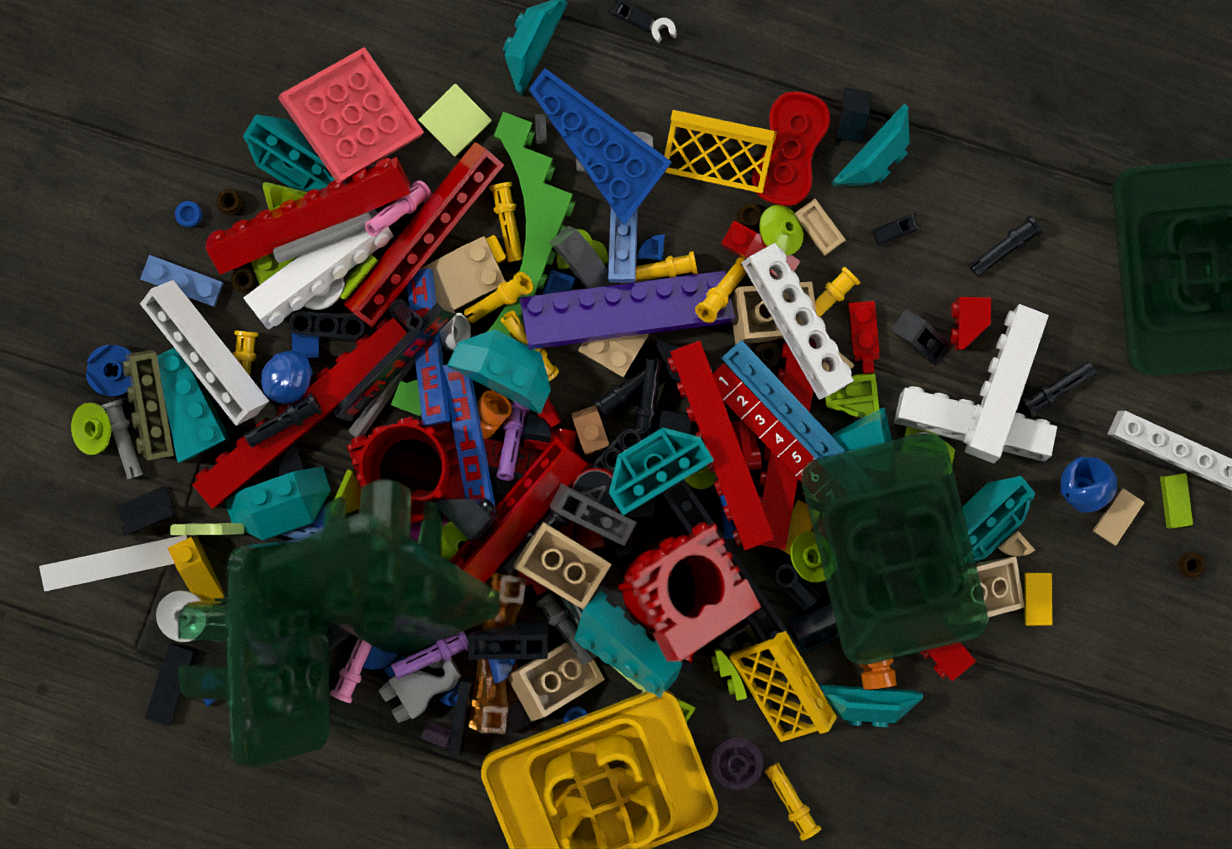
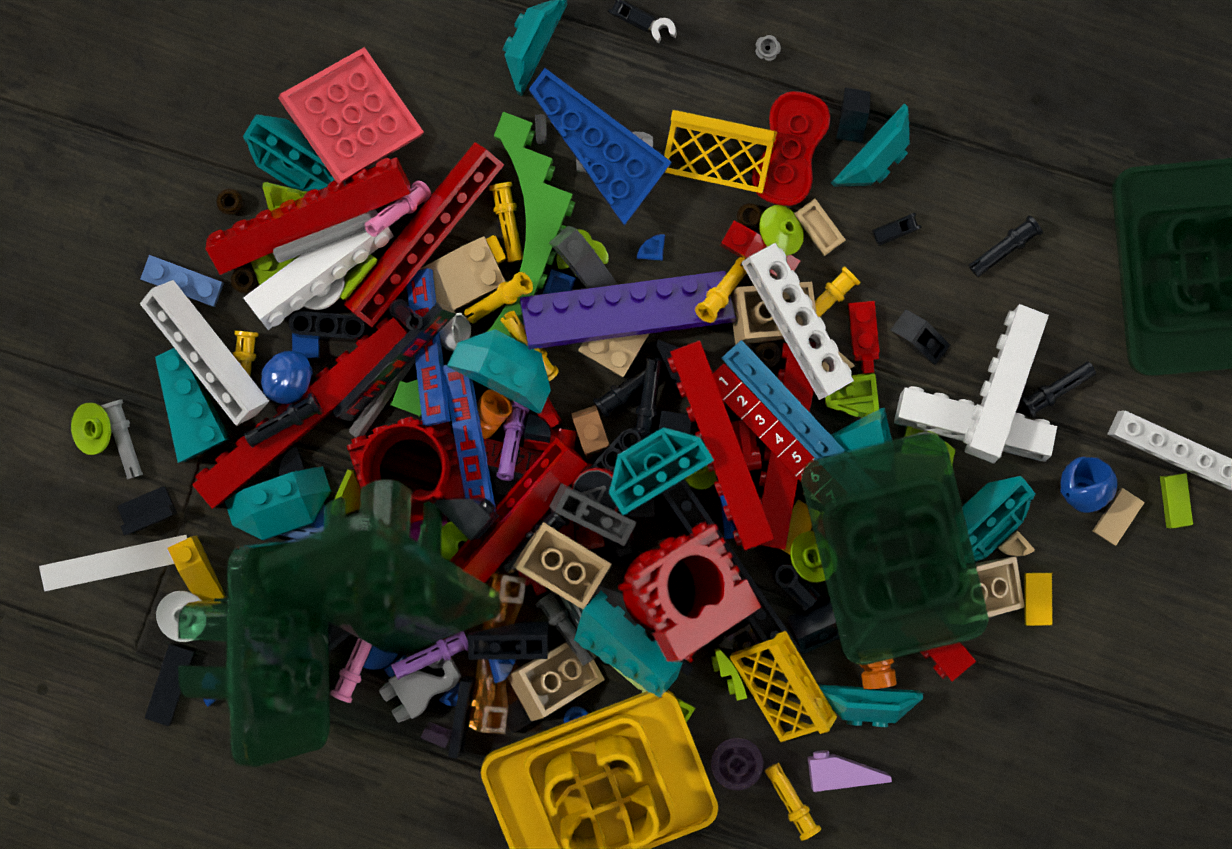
blue plate [86,345,132,397] -> none
olive brick [122,350,174,460] -> none
yellowish green tile [170,523,244,535] -> none
blue tile [175,201,203,228] -> none
yellowish green tile [418,83,492,158] -> none
medium blue plate [608,208,638,283] -> none
yellow pin [620,251,698,284] -> none
red slope [950,297,991,350] -> none
dark brown plate [1178,552,1205,578] -> none
none -> light grey plate [755,35,781,61]
none -> lavender slope [808,750,892,792]

